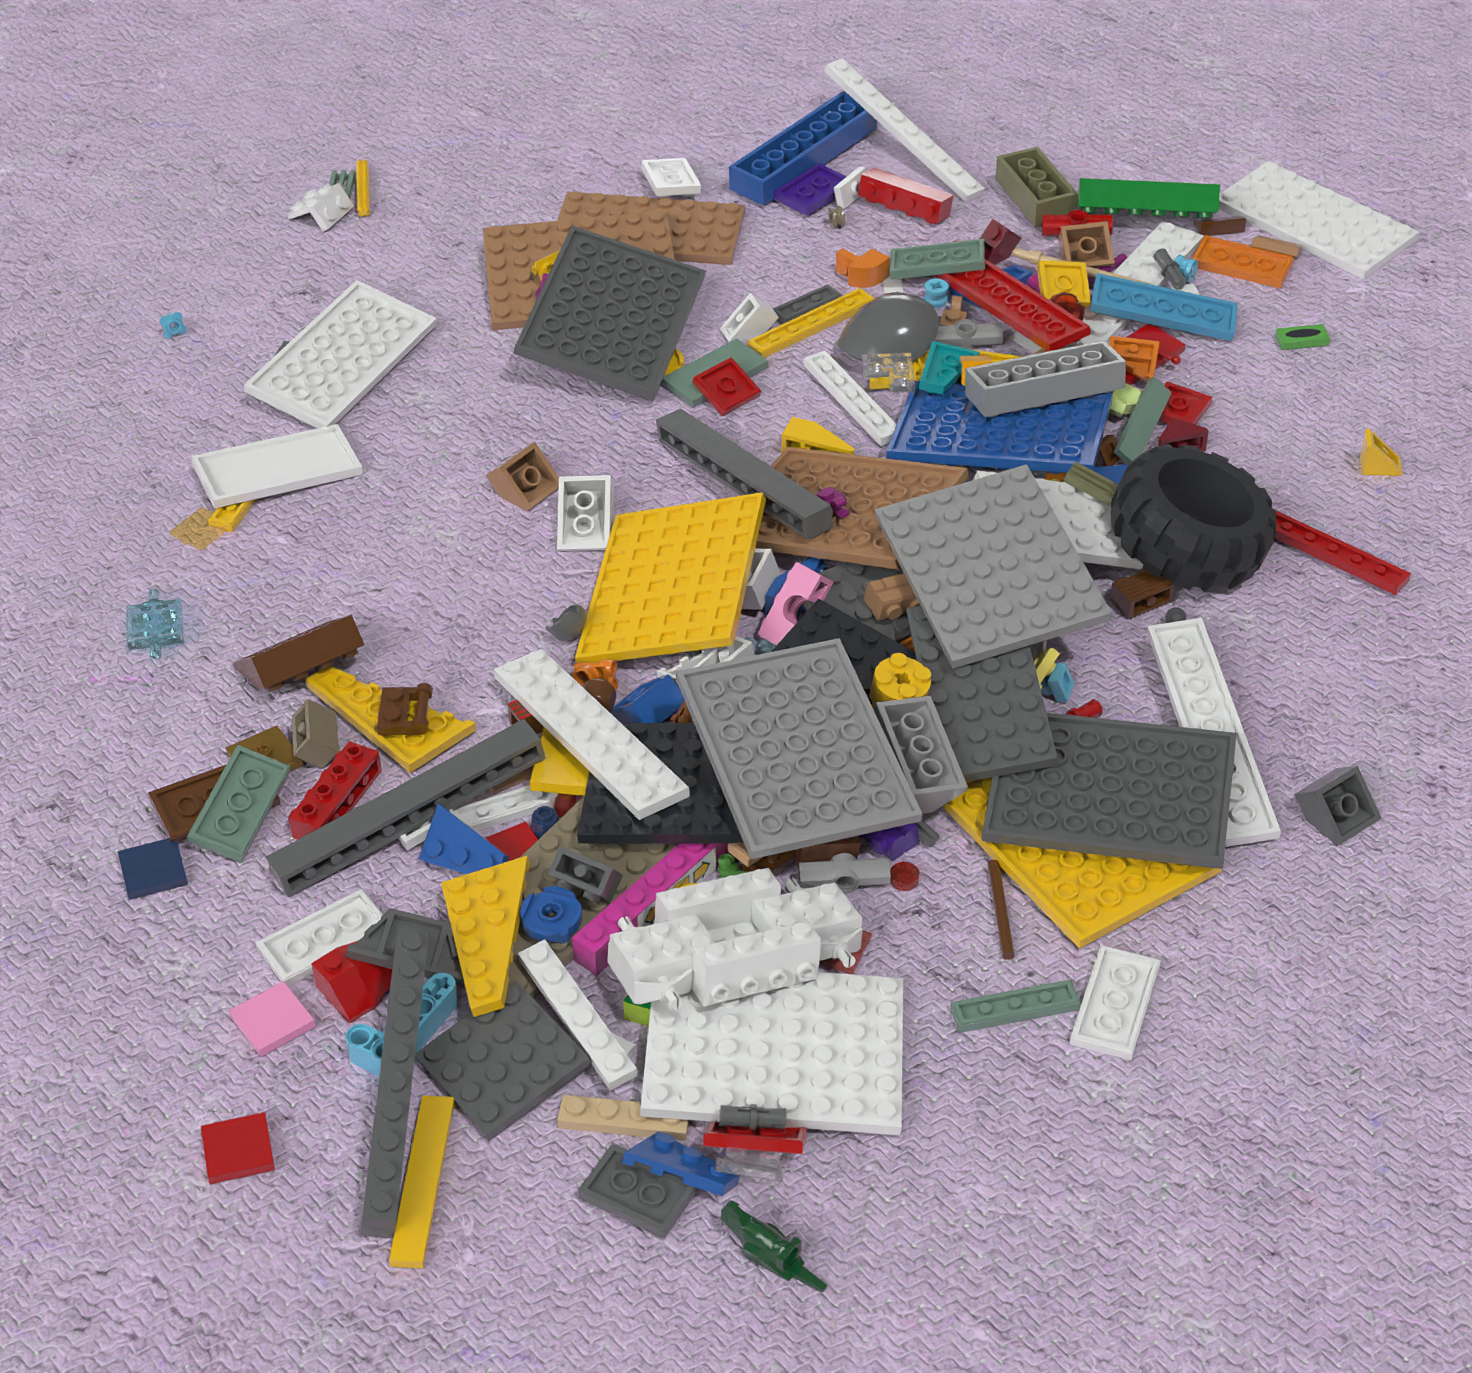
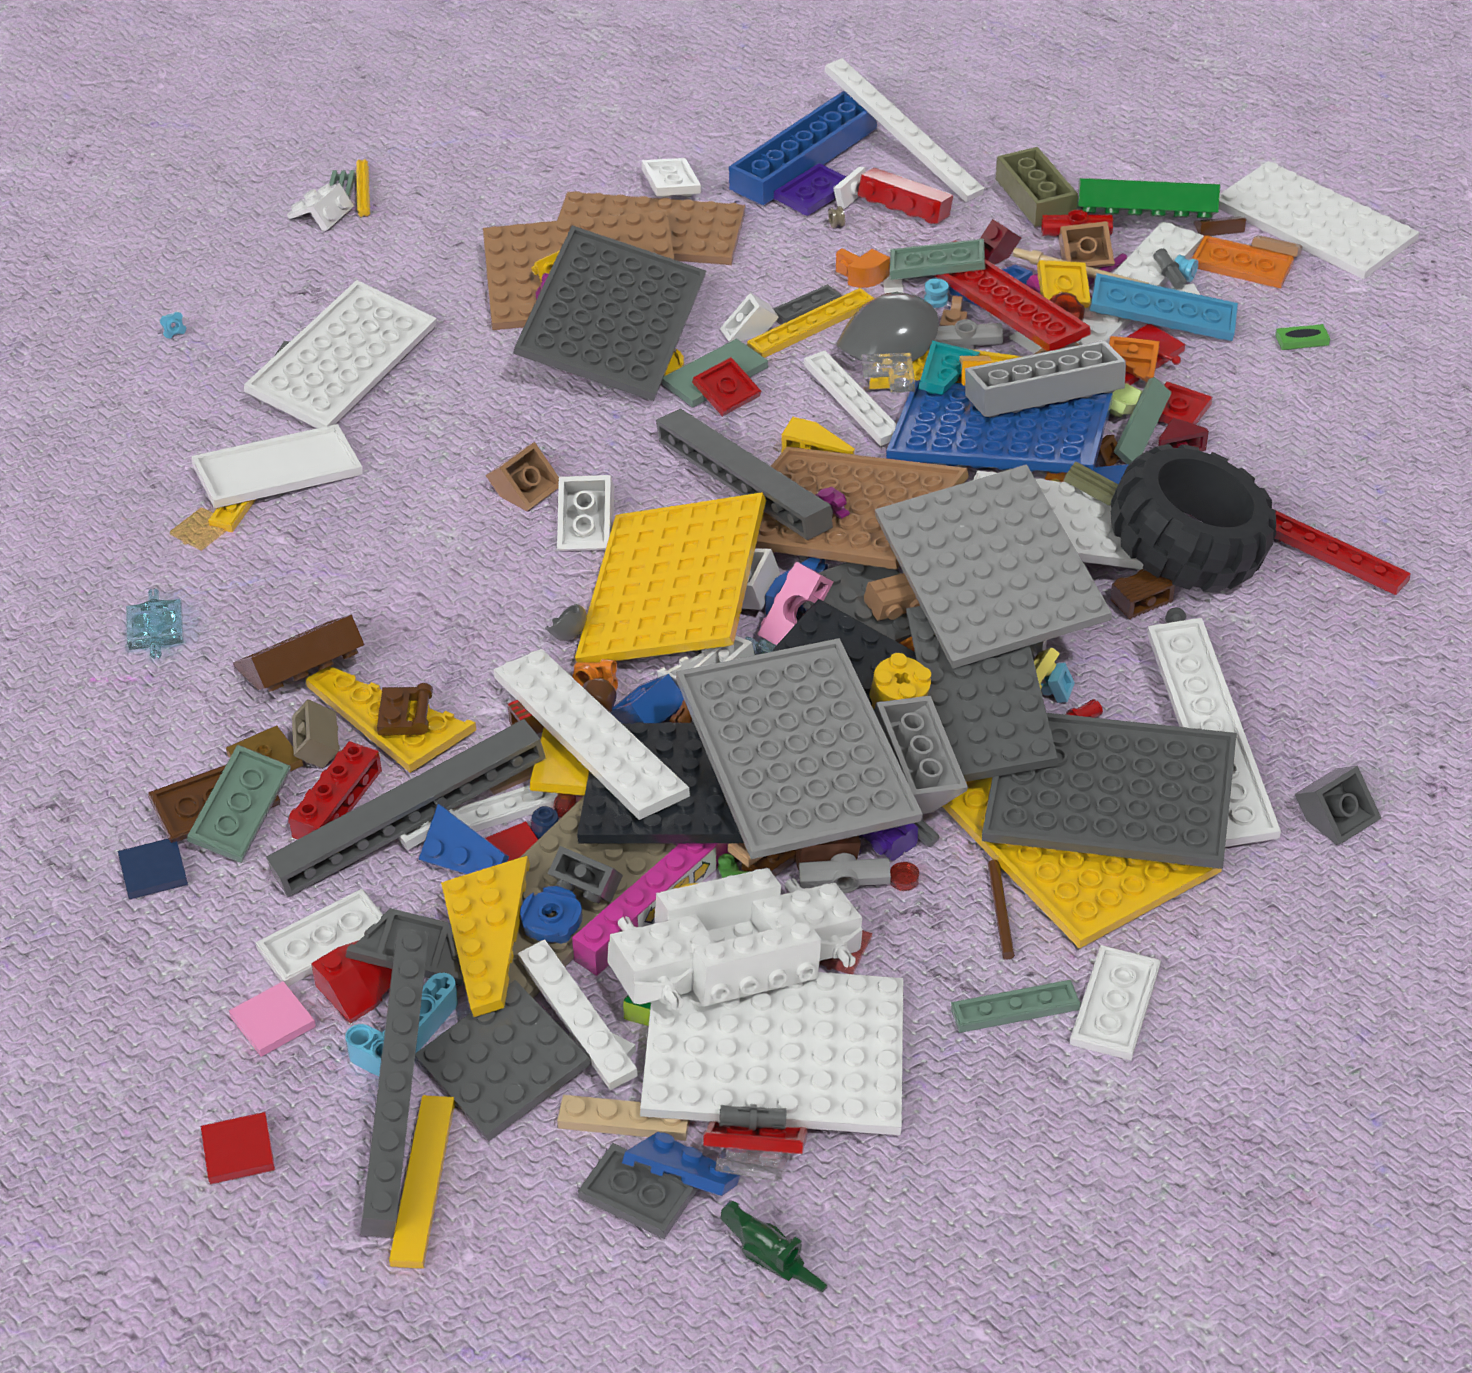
yellow slope [1360,428,1403,476] -> none

